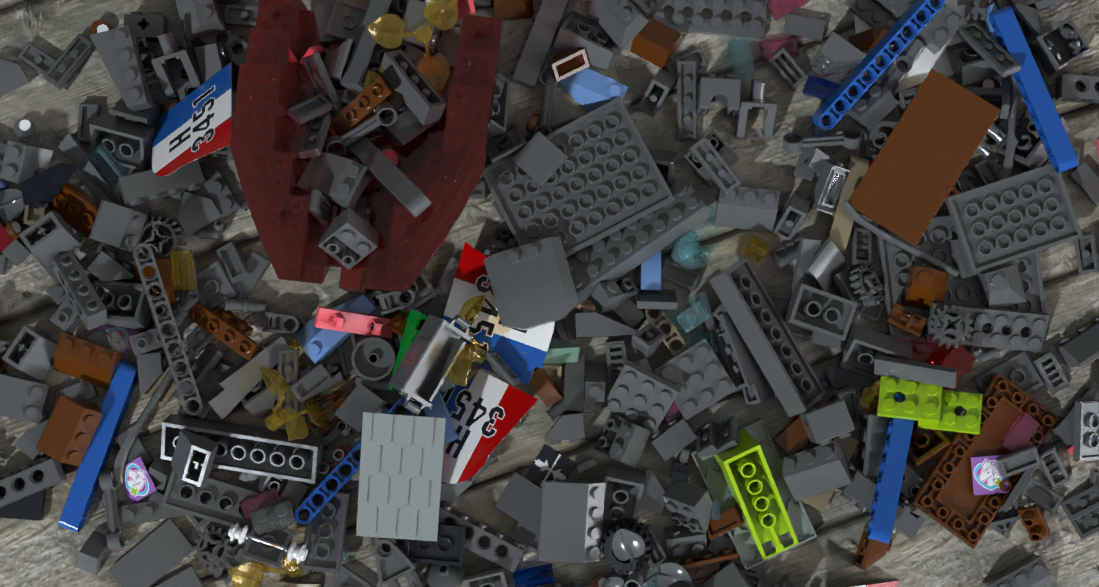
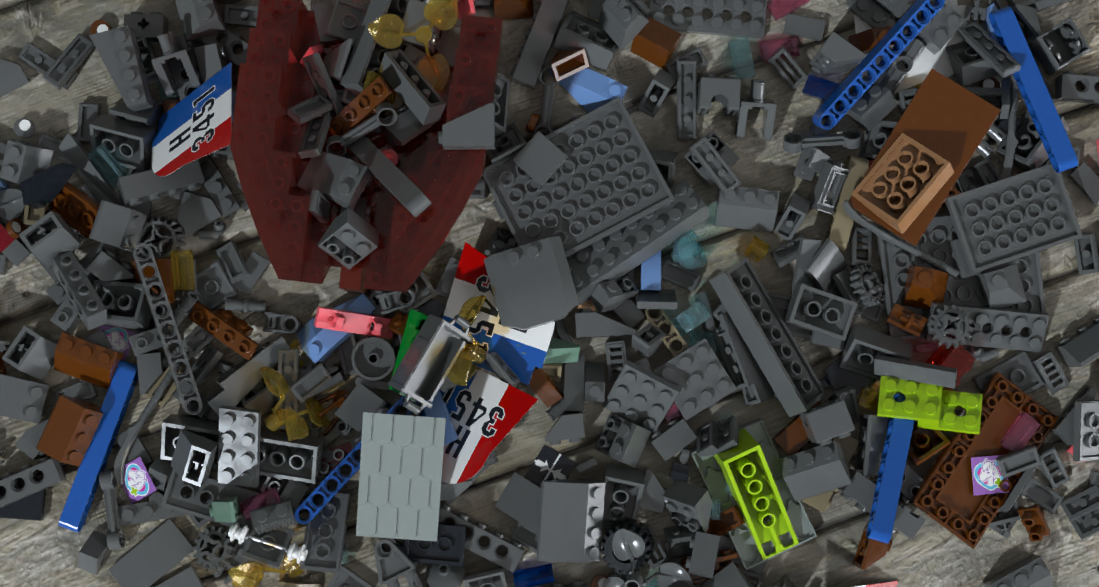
none -> sand green slope [209,495,241,523]
none -> plate [218,405,261,488]
none -> dark grey slope [438,103,495,150]
none -> dark grey brick [686,531,720,579]
none -> medium nougat slope [851,132,954,234]

